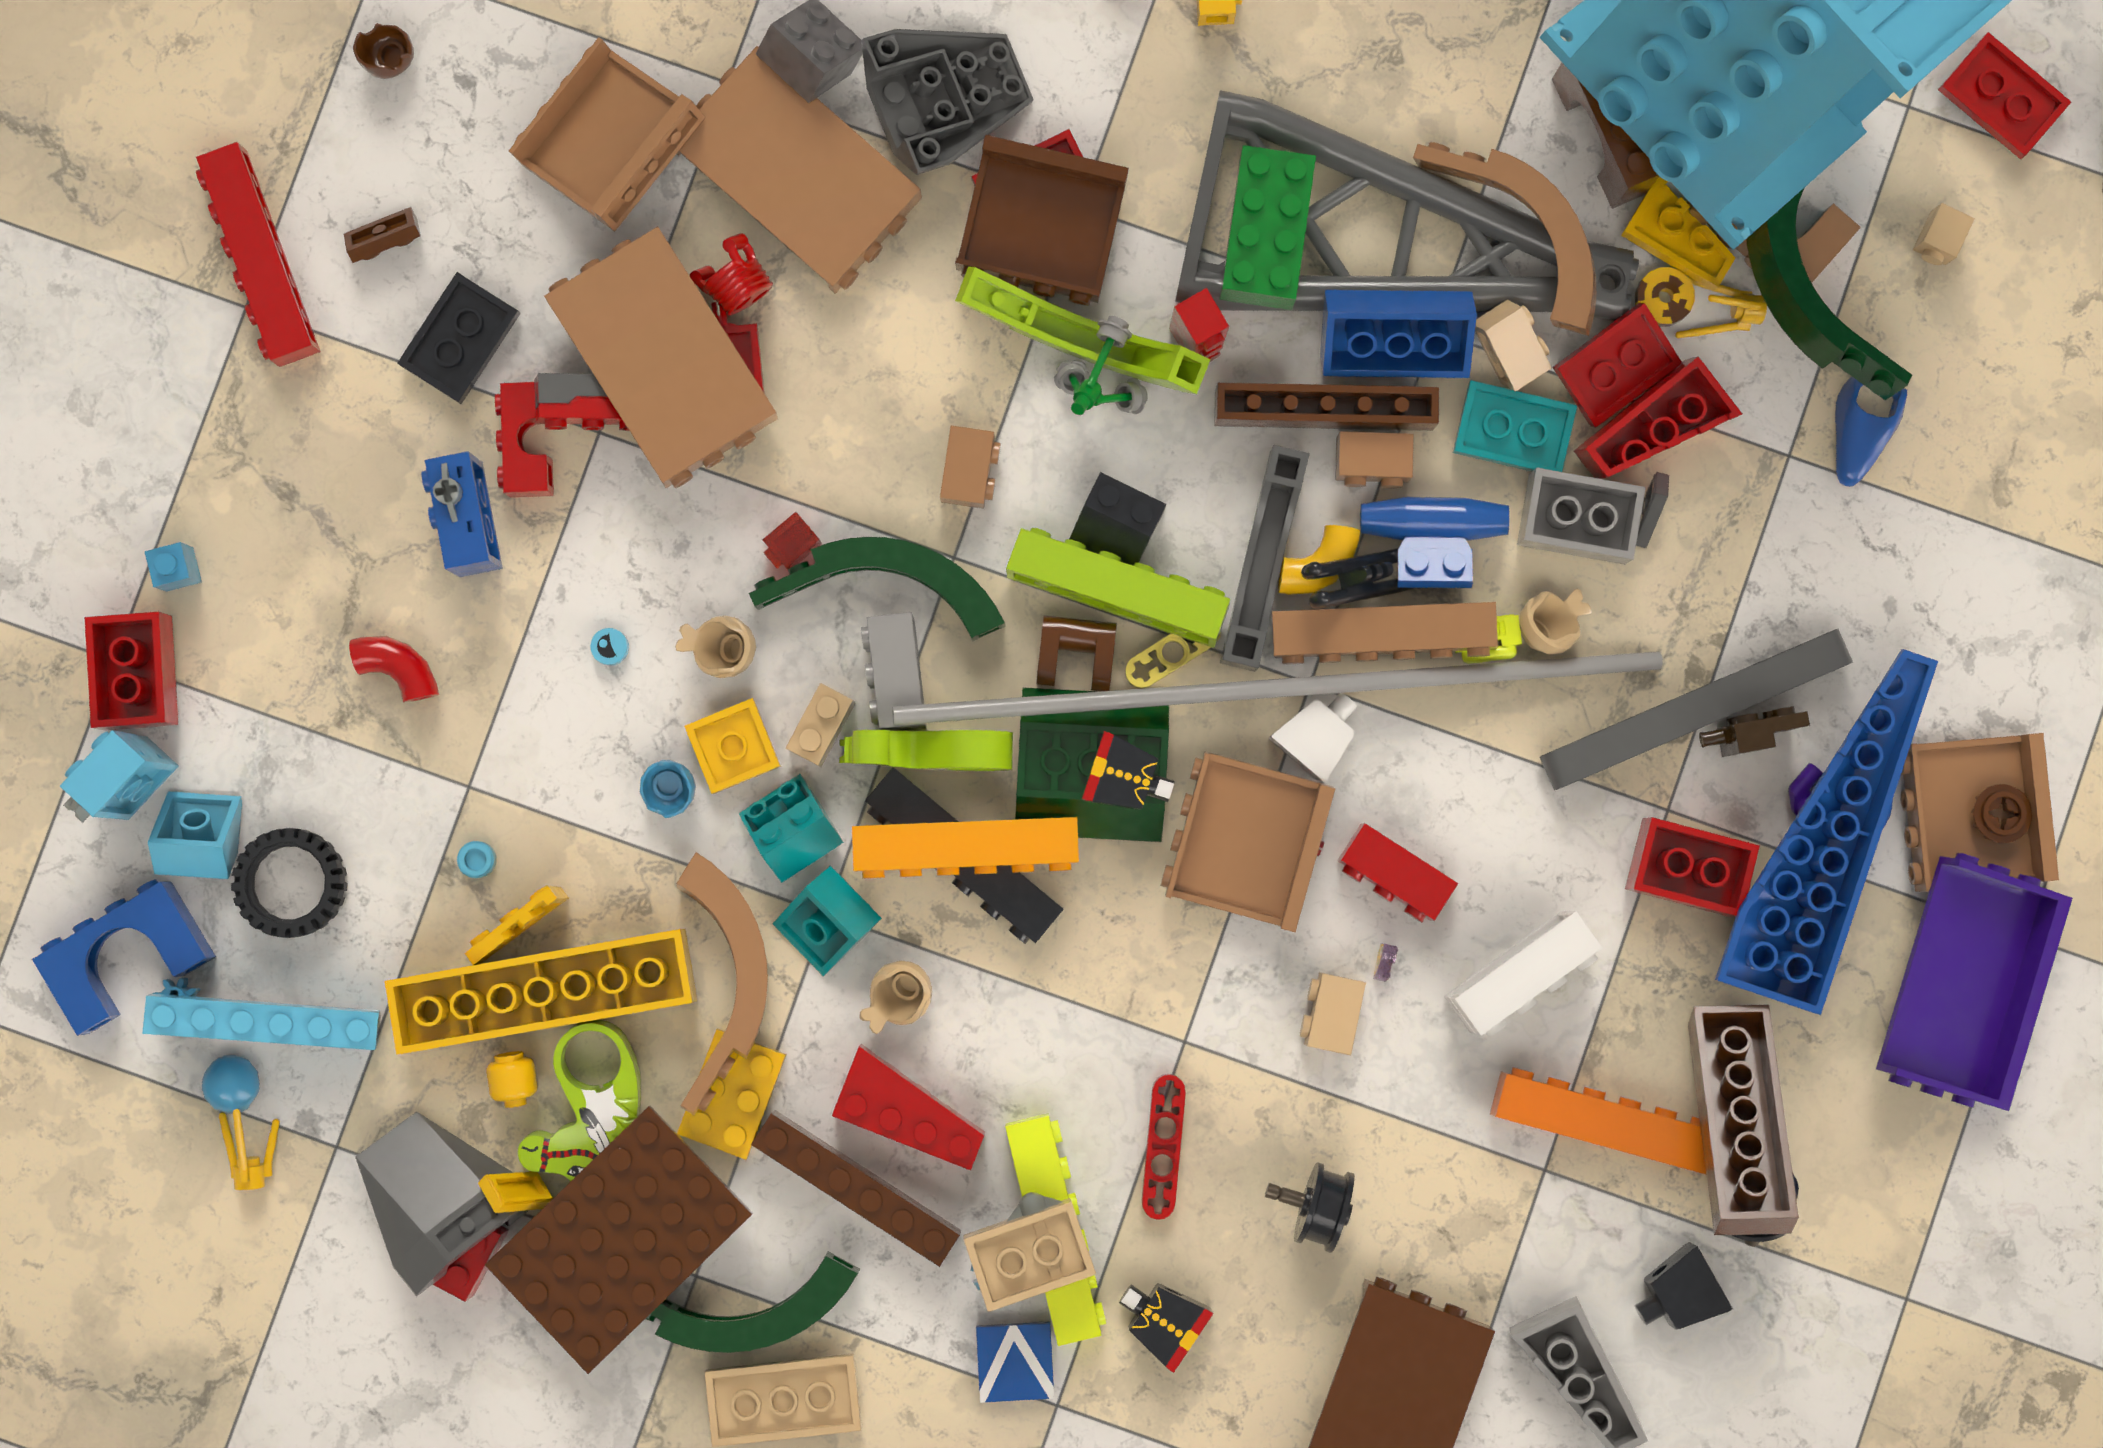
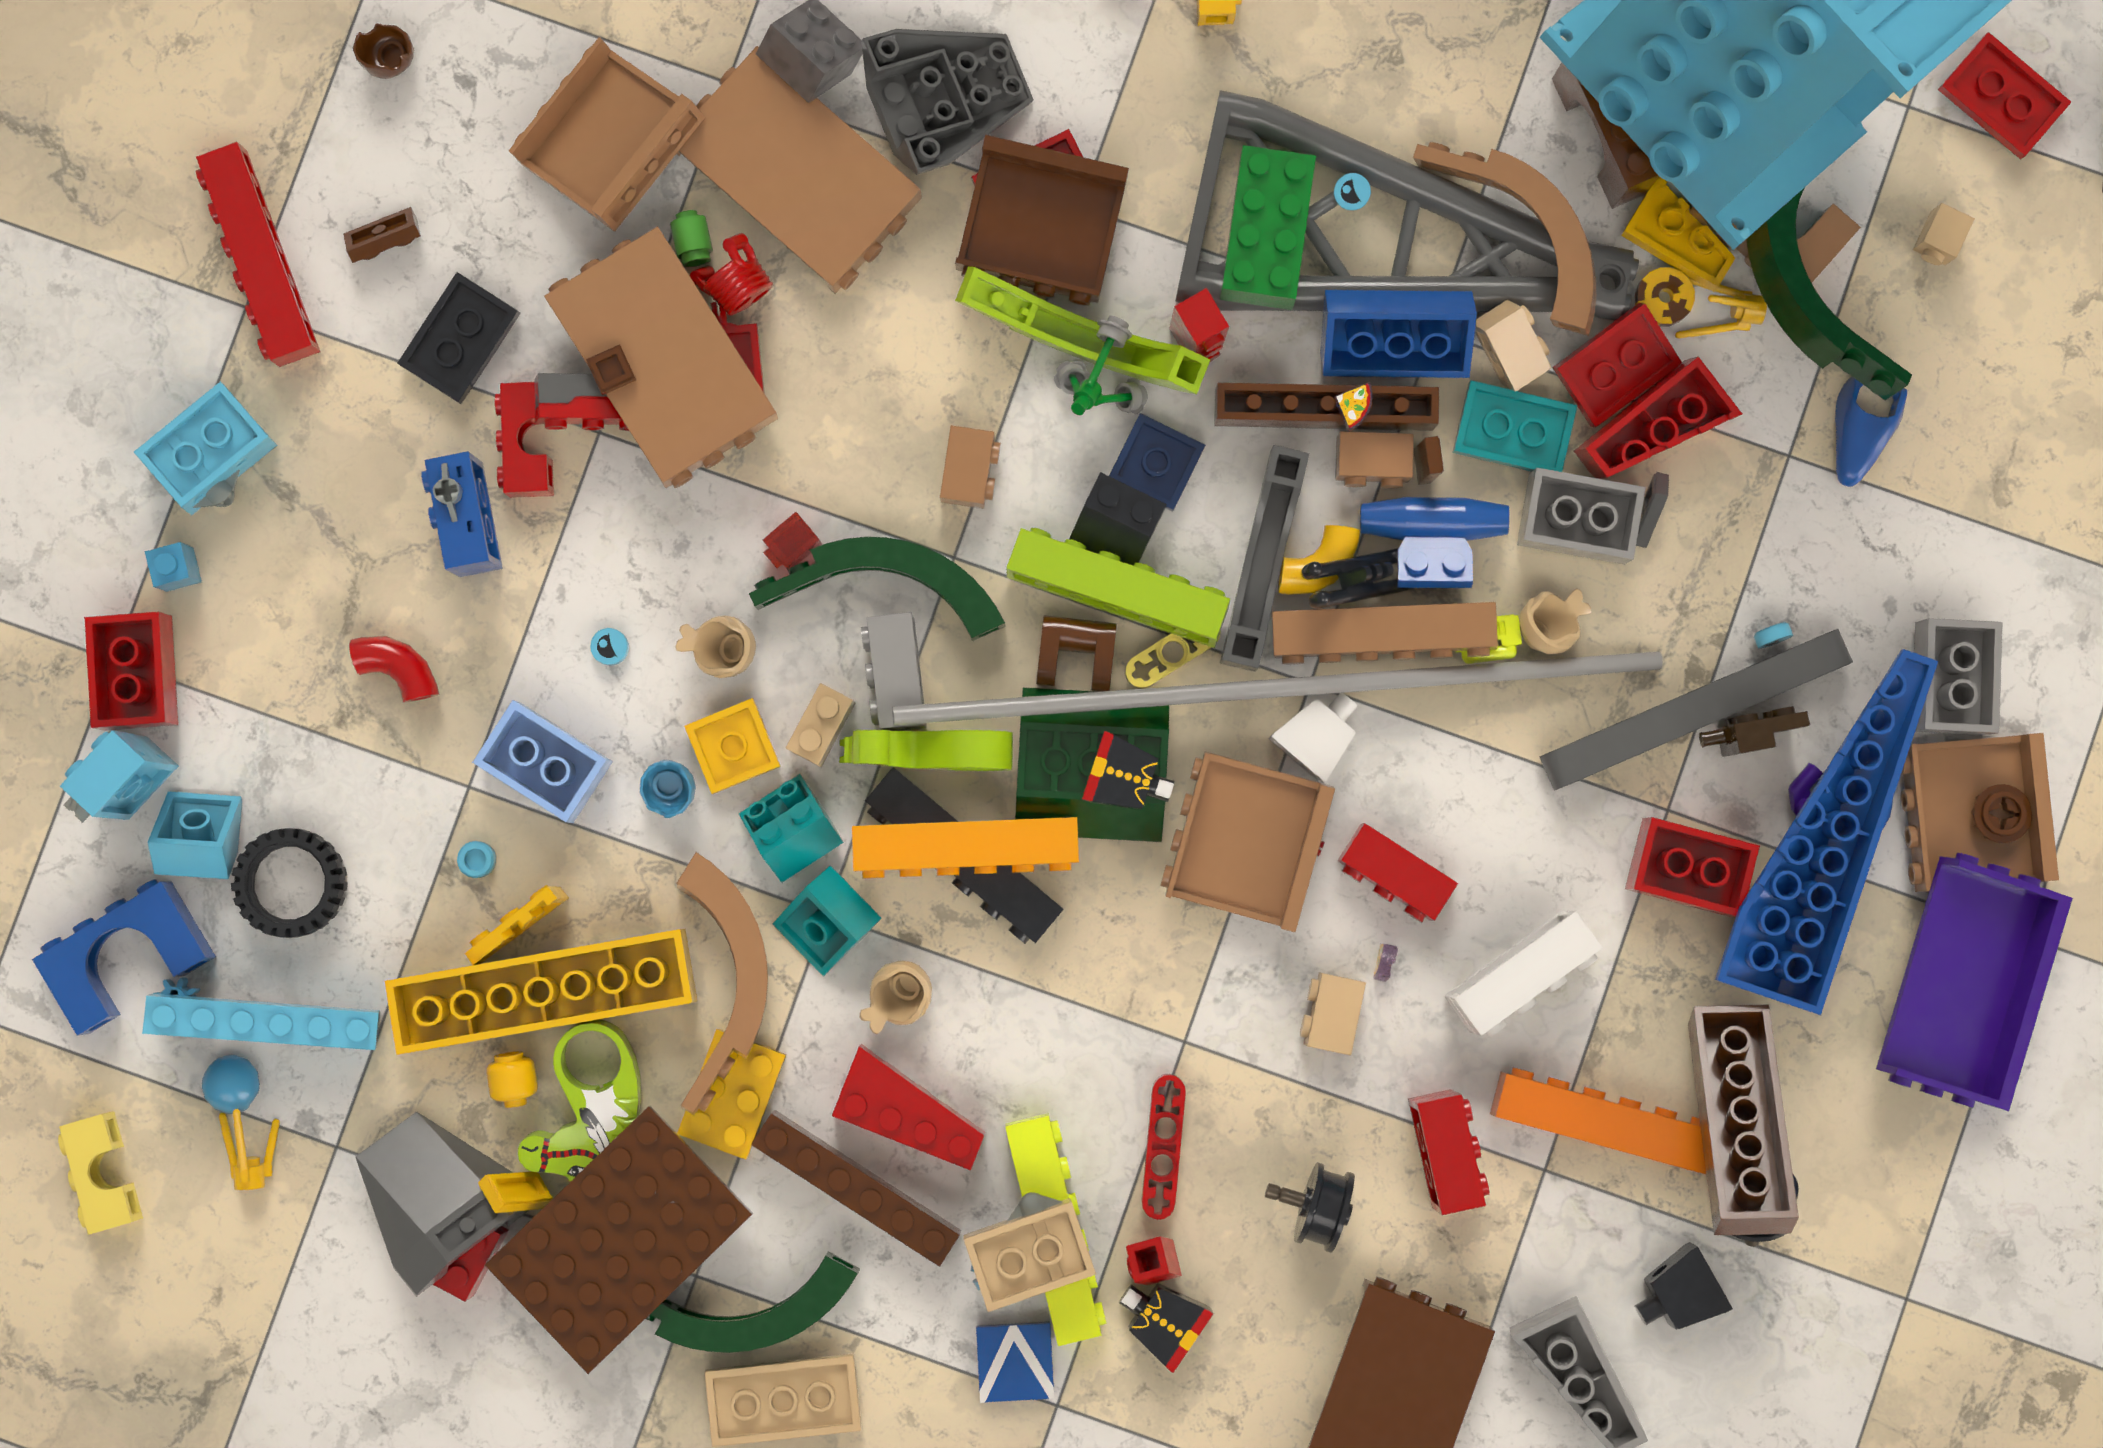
none -> light yellow arch [58,1111,143,1235]
none -> medium azure piece [134,381,277,516]
none -> light blue brick [472,700,613,823]
none -> reddish brown tile [586,344,636,396]
none -> bright green brick [670,210,713,267]
none -> dark blue plate [1109,413,1206,512]
none -> red brick [1126,1236,1182,1286]
none -> medium azure tile [1334,173,1371,211]
none -> tile [1334,382,1372,432]
none -> red brick [1408,1089,1490,1215]
none -> reddish brown tile [1414,436,1444,485]
none -> medium azure tile [1754,622,1793,649]
none -> light grey brick [1914,618,2003,735]

